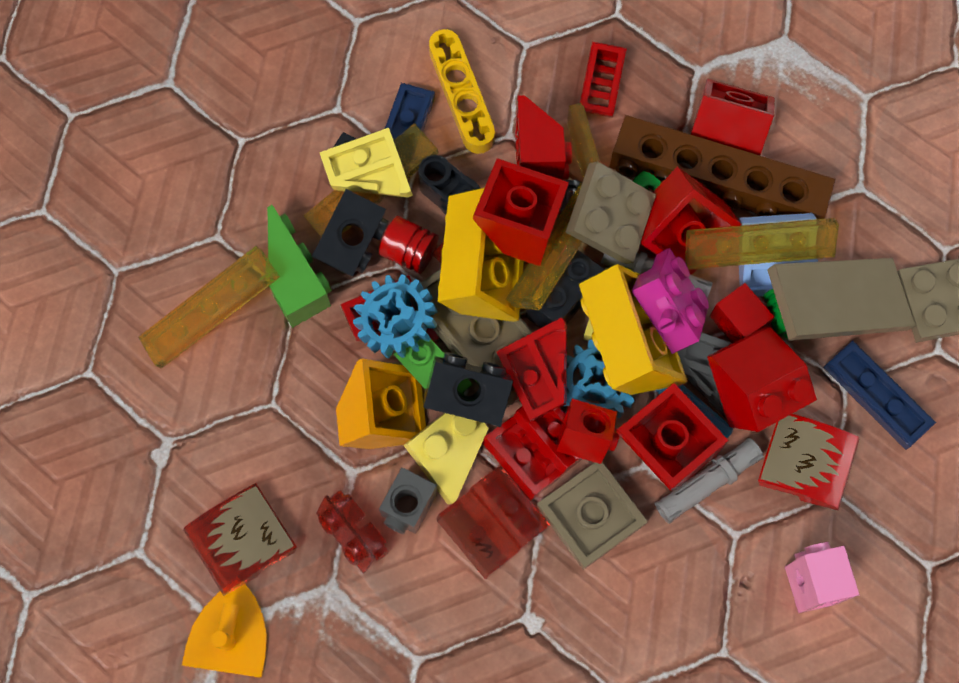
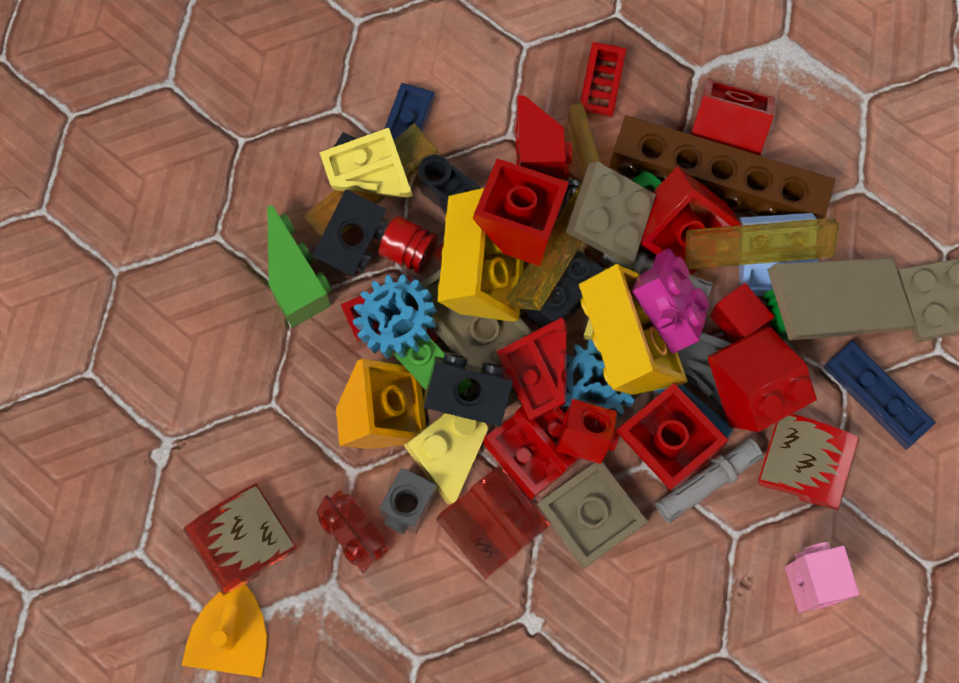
clear yellow tile [138,245,280,369] -> none
yellow beam [429,29,495,154] -> none

